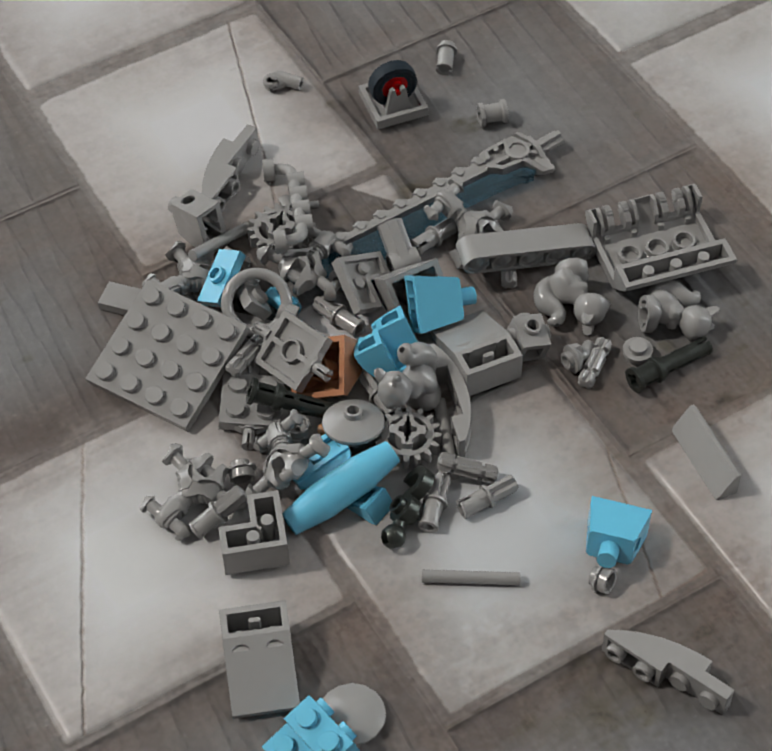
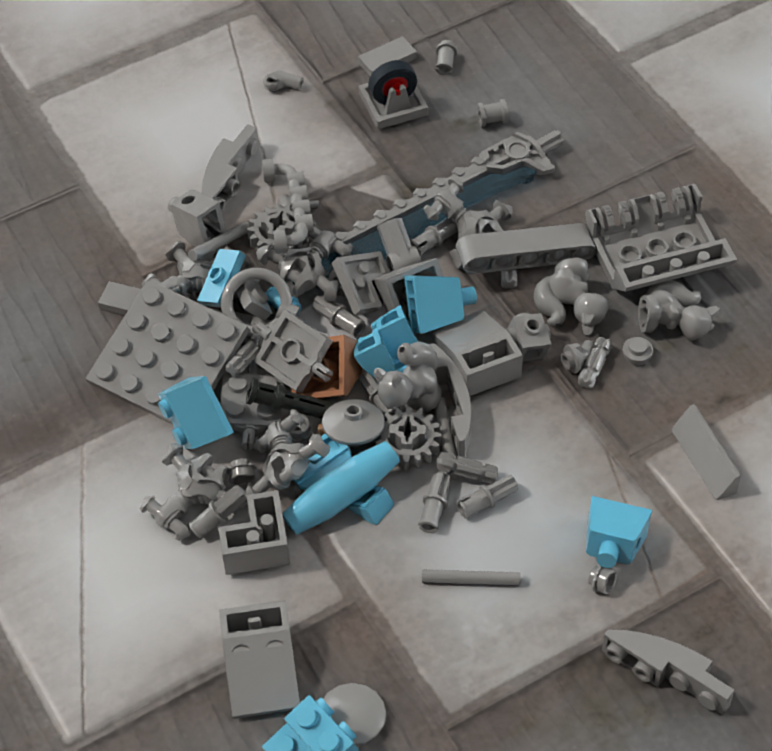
pearl dark grey piece [381,465,435,549] -> none
pearl dark grey pin [625,336,713,393] -> none
none -> medium azure slope [158,376,234,449]
none -> light grey tile [358,36,417,76]

